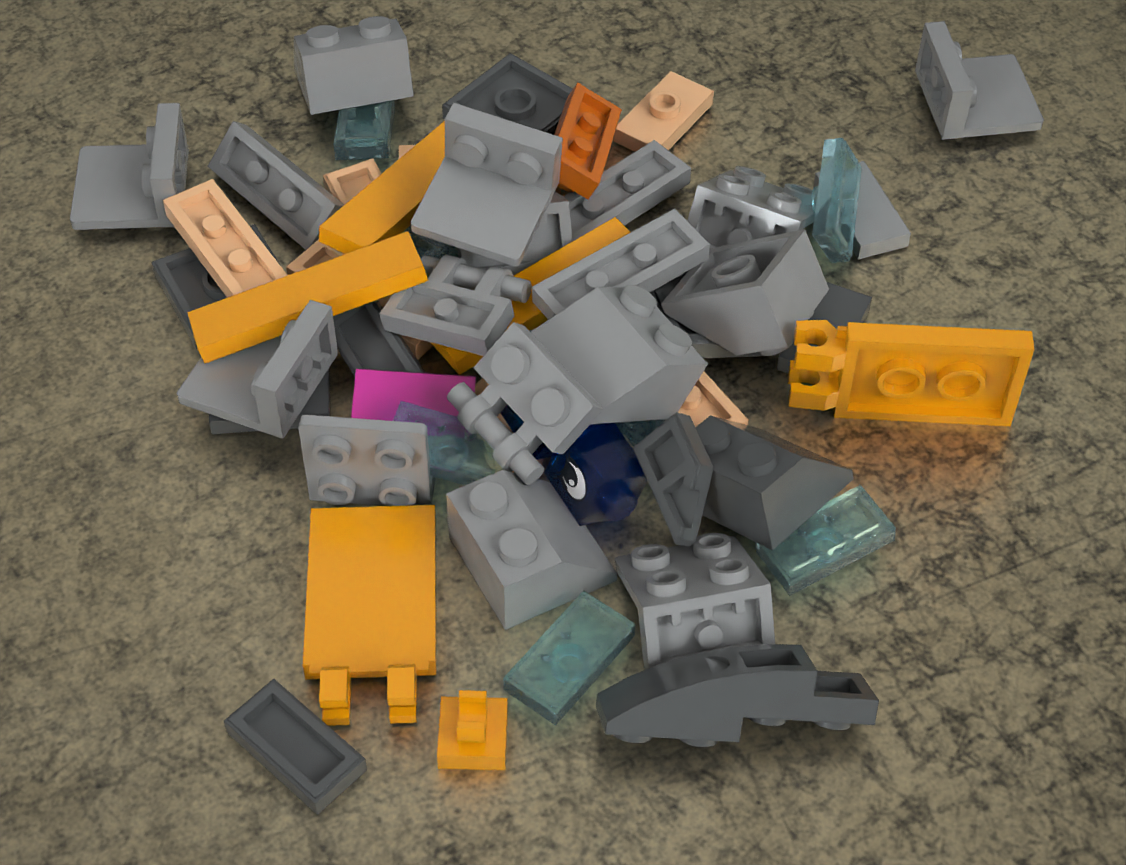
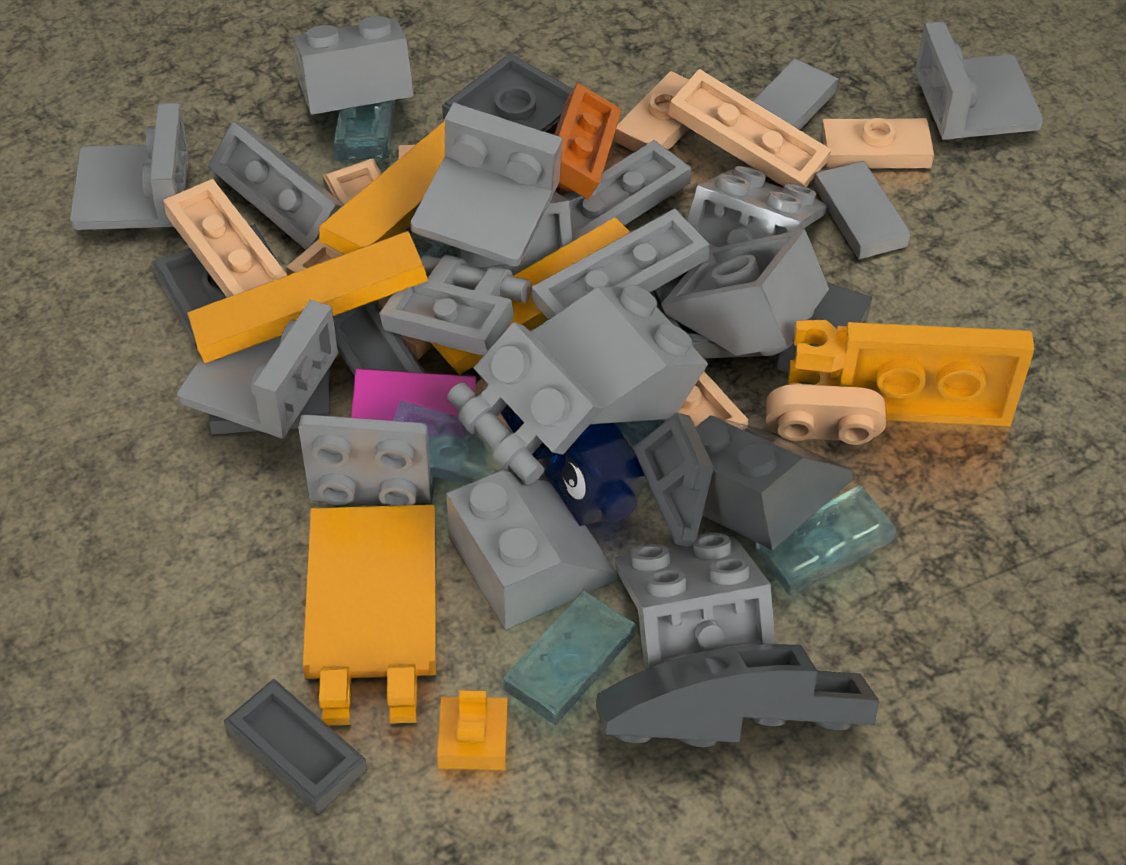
clear light blue plate [811,138,862,263] -> none
none -> light nougat plate [667,69,831,187]
none -> light grey tile [753,58,838,130]
none -> light nougat plate [766,384,886,445]
none -> light nougat plate [821,118,934,169]

